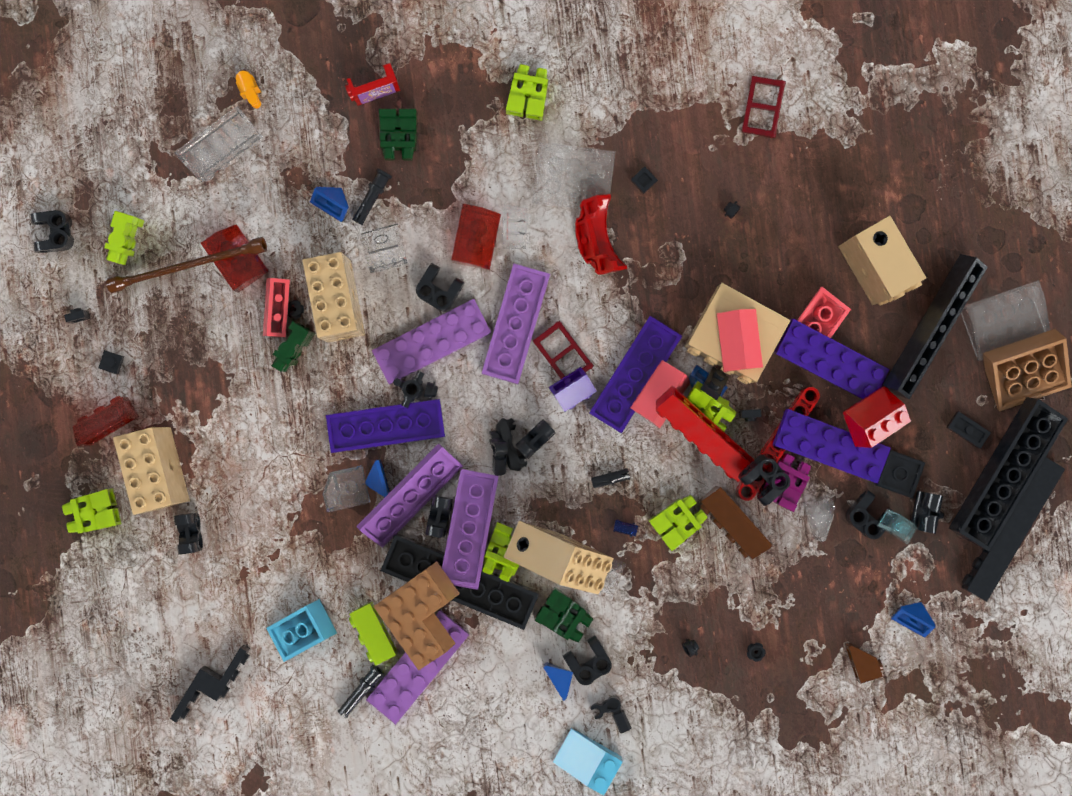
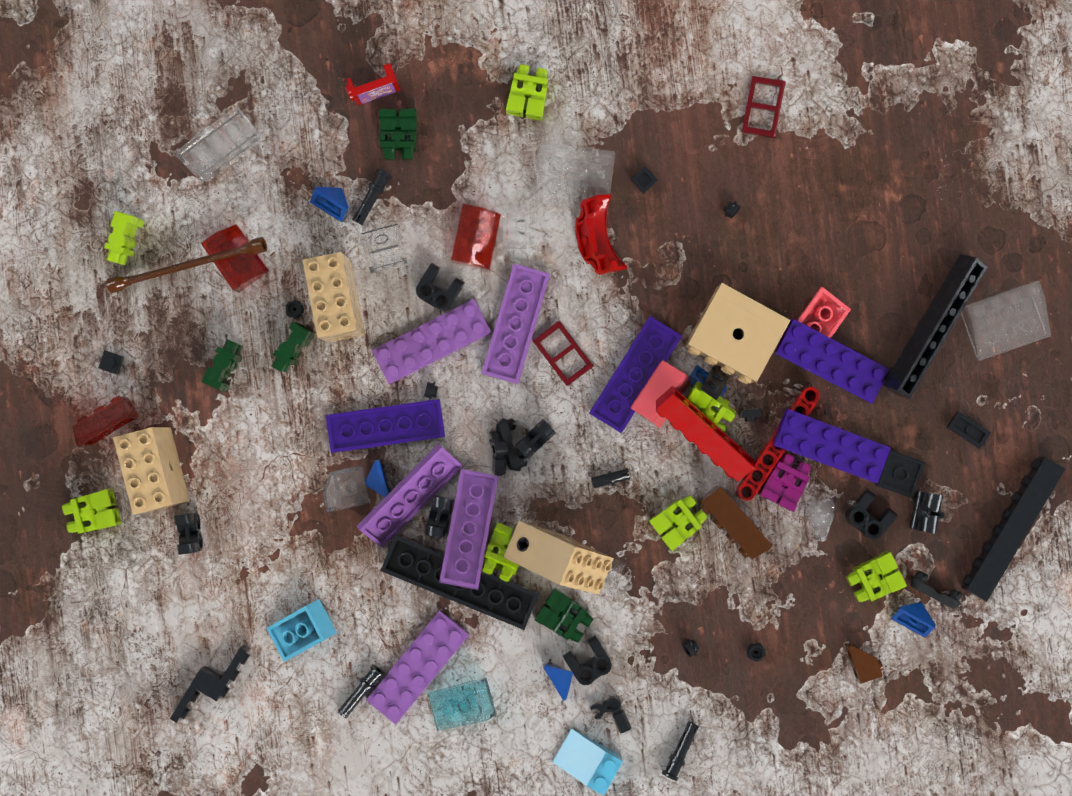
black piece [30,210,74,253] -> none
black plate [64,308,91,324] -> none
light orange arm [236,71,261,109] -> none
coral brick [263,278,290,337] -> none
lime brick [349,601,398,666] -> none
medium nougat piece [373,561,460,670] -> none
black pin [393,371,424,408] -> none
brick [548,367,597,412] -> none
clear blue pin [613,520,638,537] -> none
coral slope [716,309,763,372] -> none
black piece [738,454,790,506] -> none
tan gear [838,216,926,306] -> none
red slope [843,387,911,448] -> none
clear light blue slope [878,509,917,545] -> none
black slope [948,397,1068,551] -> none
medium nougat slope [983,329,1072,411] -> none
none -> dark green hips [201,339,243,392]
none -> clear light blue slope [427,678,497,731]
none -> black pin [662,721,699,781]
none -> lime hips [845,551,907,602]
none -> black piece [911,570,963,609]

